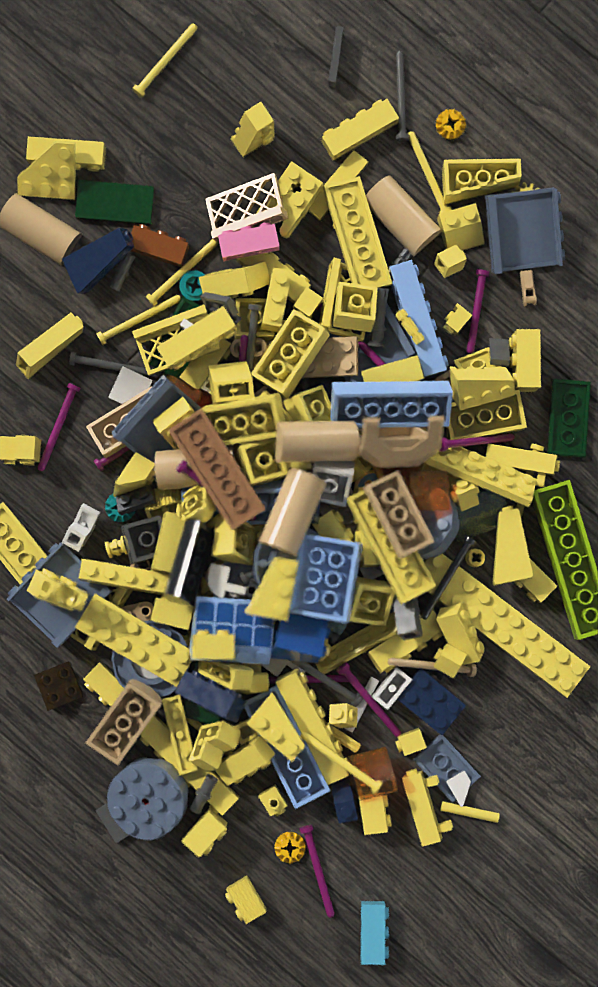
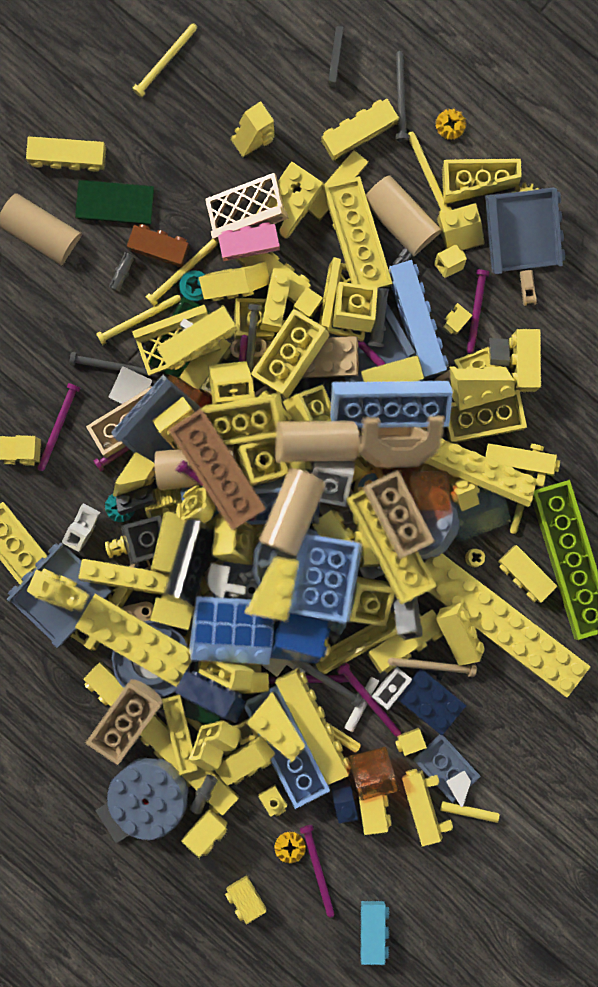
light yellow slope [16,313,84,379] -> none
light yellow plate [18,141,76,200] -> none
dark brown hinge [34,661,83,711] -> none
dark blue slope [62,228,134,294] -> none
light yellow brick [192,630,234,659] -> none
dark grey plate [200,292,242,324] -> none
light yellow bar [300,732,383,794] -> none
light yellow brick [329,704,358,728] -> none
light yellow axle [396,309,424,345] -> none
black bar [421,535,477,620] -> none
light yellow brick [433,643,467,678] -> none
magenta bar [439,433,514,452] -> none
light yellow slope [493,506,533,586] -> none
dark green tile [547,379,591,458] -> none

